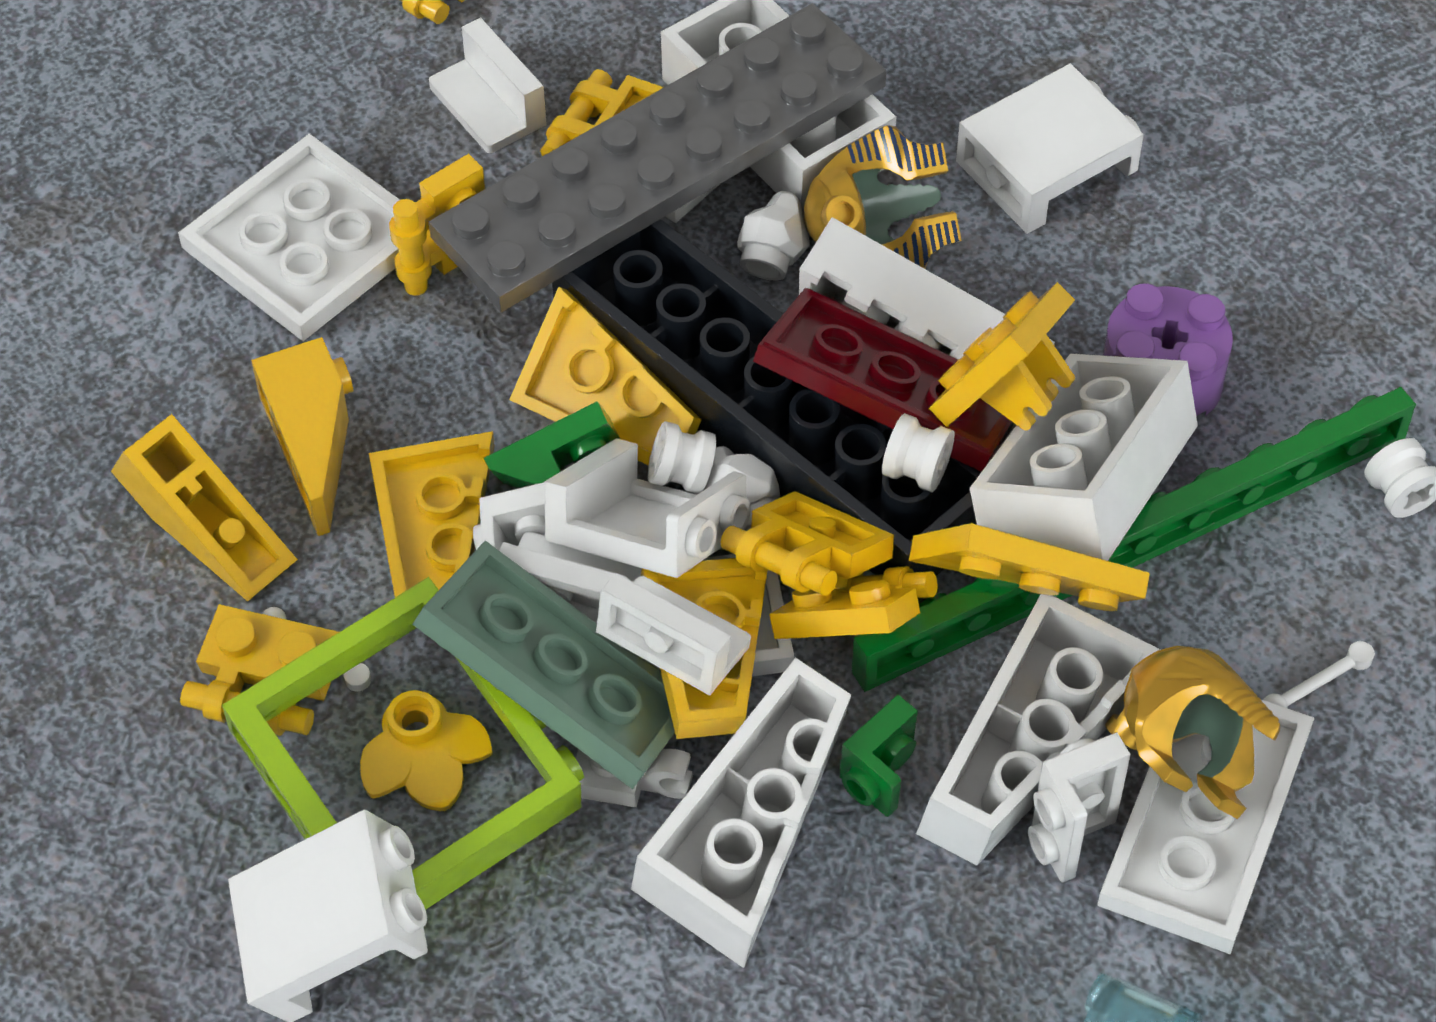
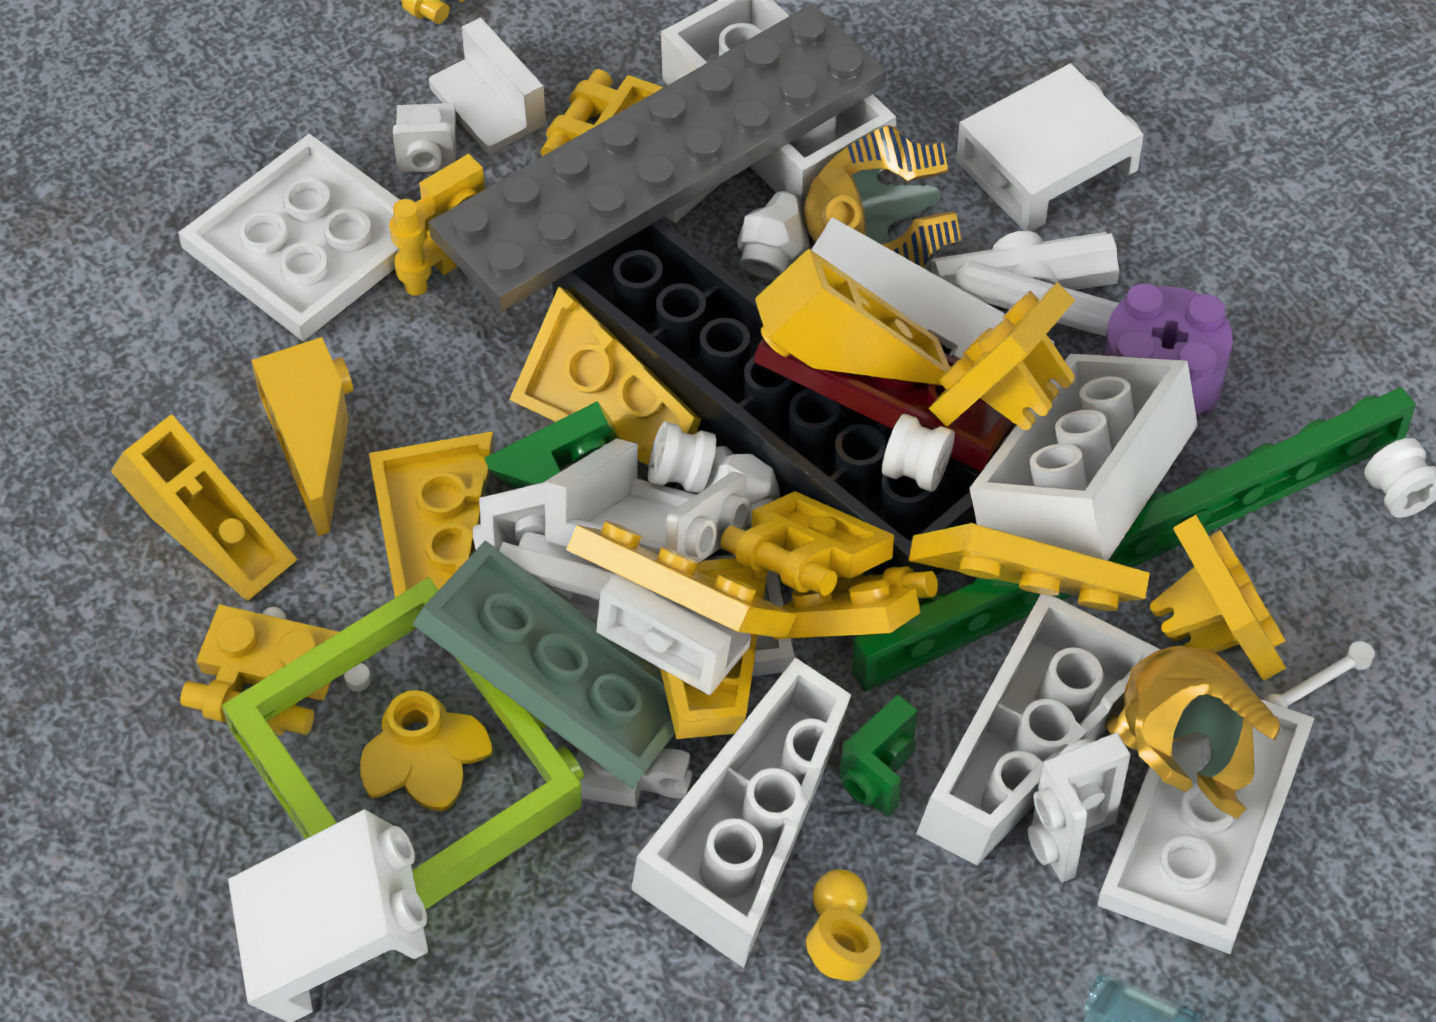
none -> white bracket [393,103,456,172]
none -> yellow wing [566,520,797,638]
none -> yellow slope [755,248,950,385]
none -> yellow plate [806,869,881,981]
none -> white piece [930,231,1119,304]
none -> white axle [954,260,1119,337]
none -> yellow plate [1150,515,1287,681]

